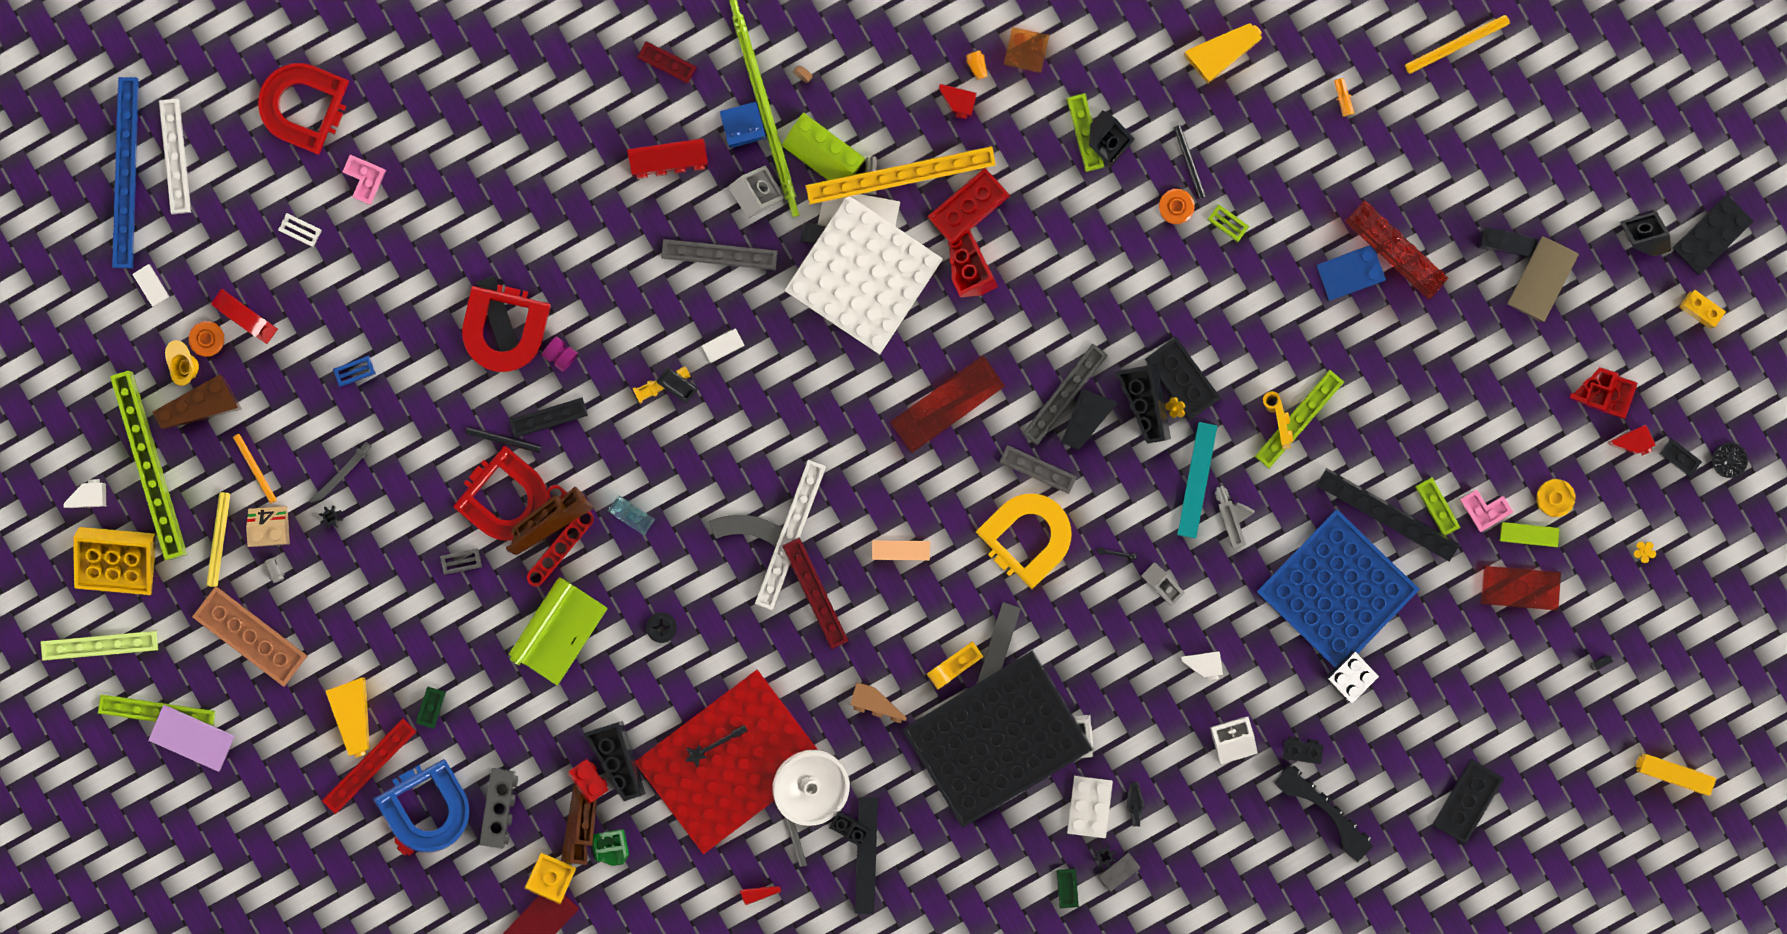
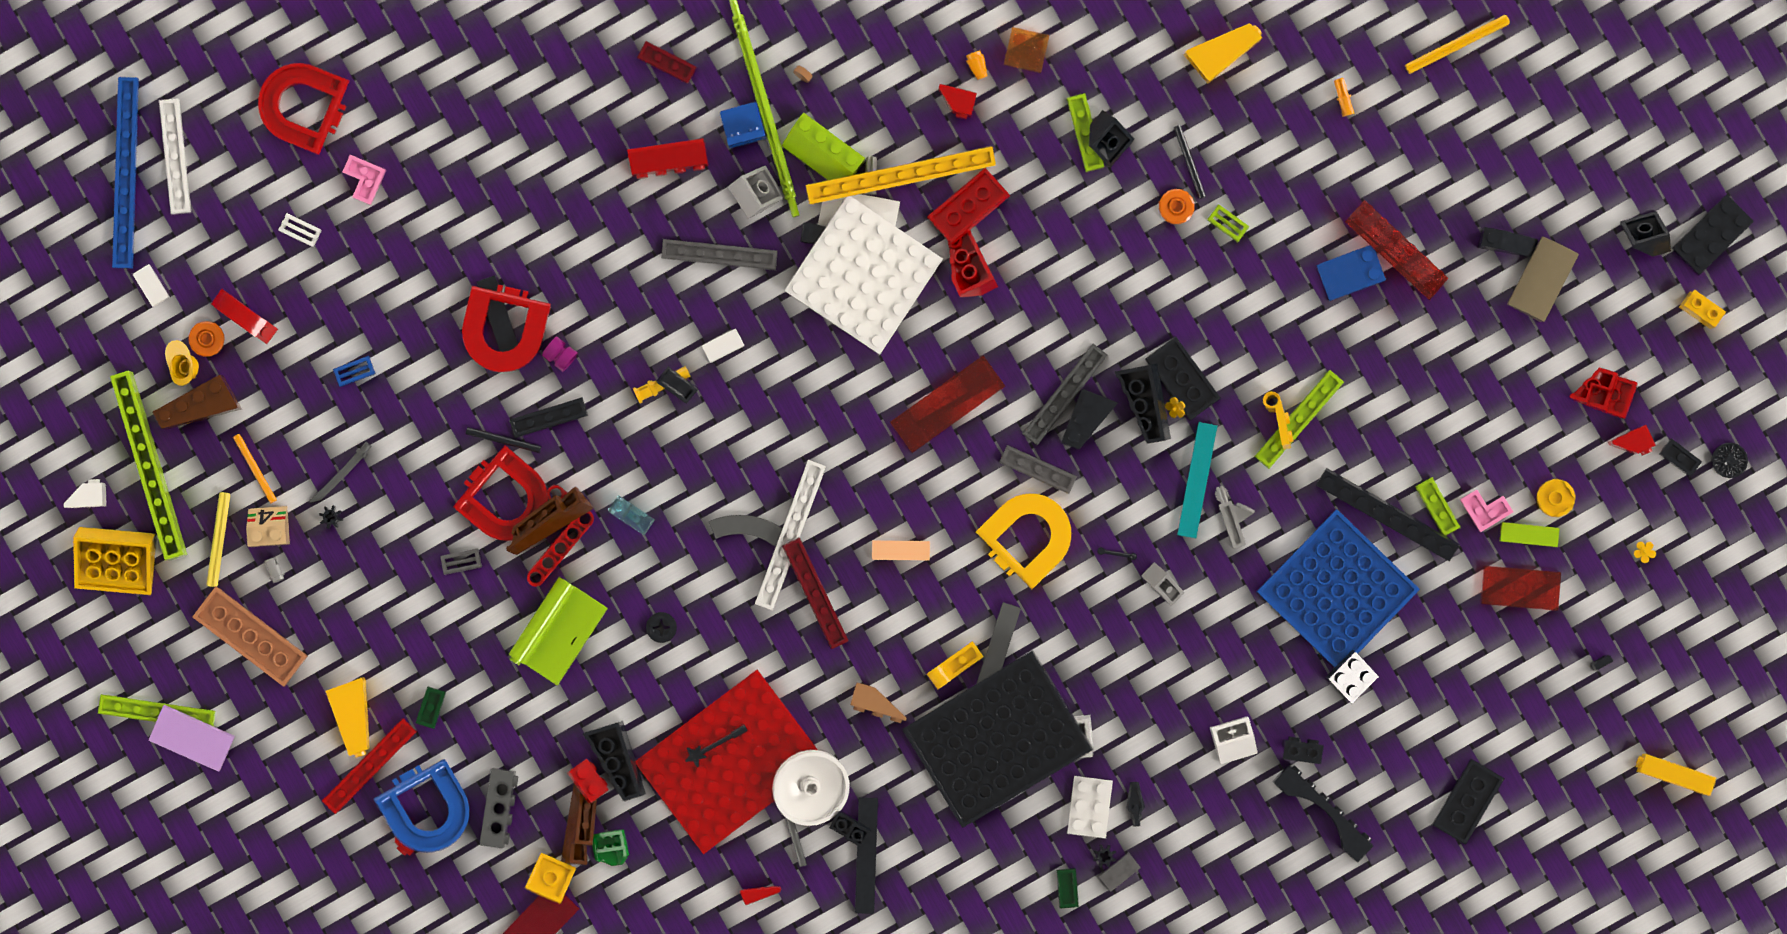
yellowish green tile [41,631,158,661] -> none
white slope [1180,652,1223,680] -> none

